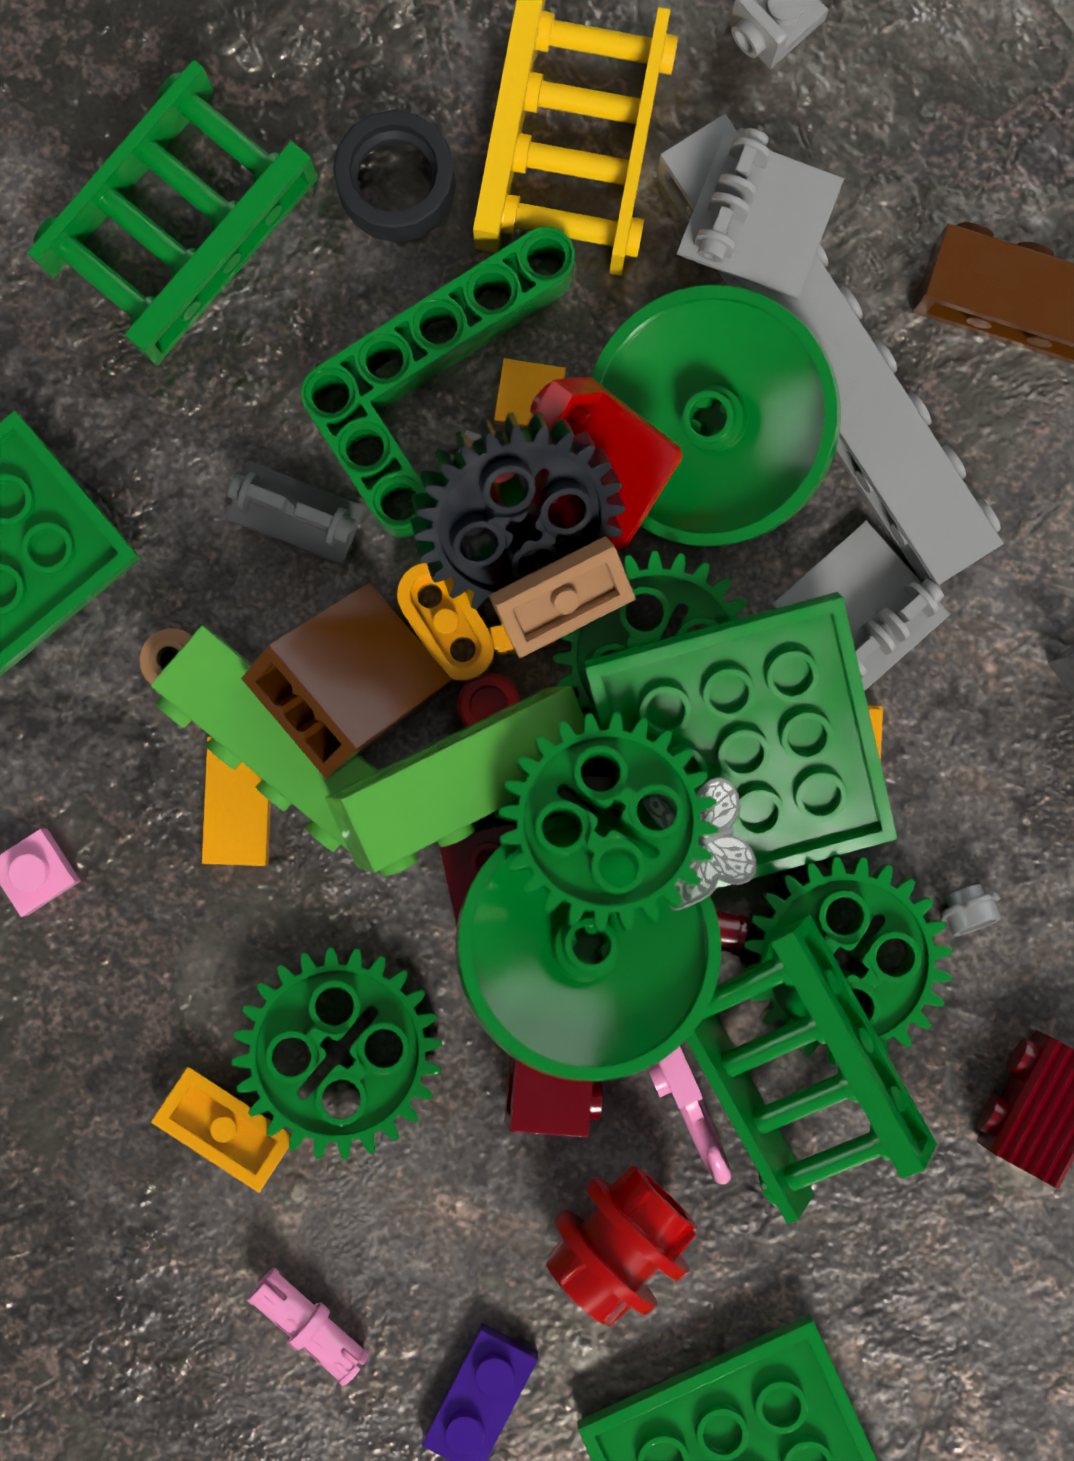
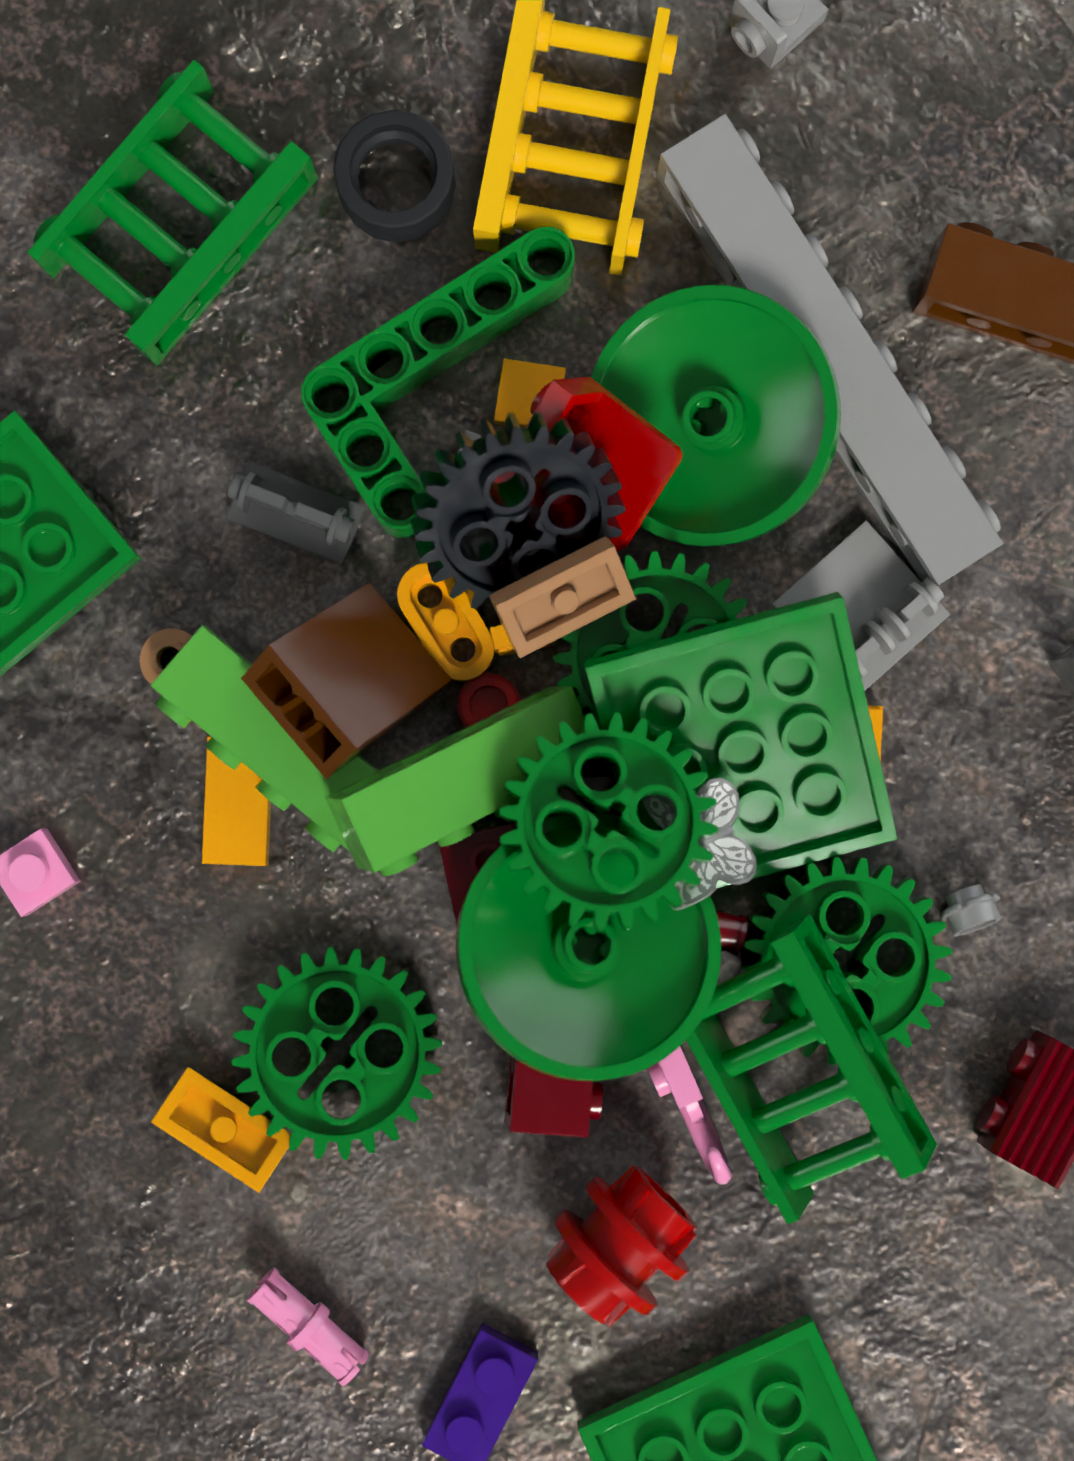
light grey hinge [677,128,844,300] -> none

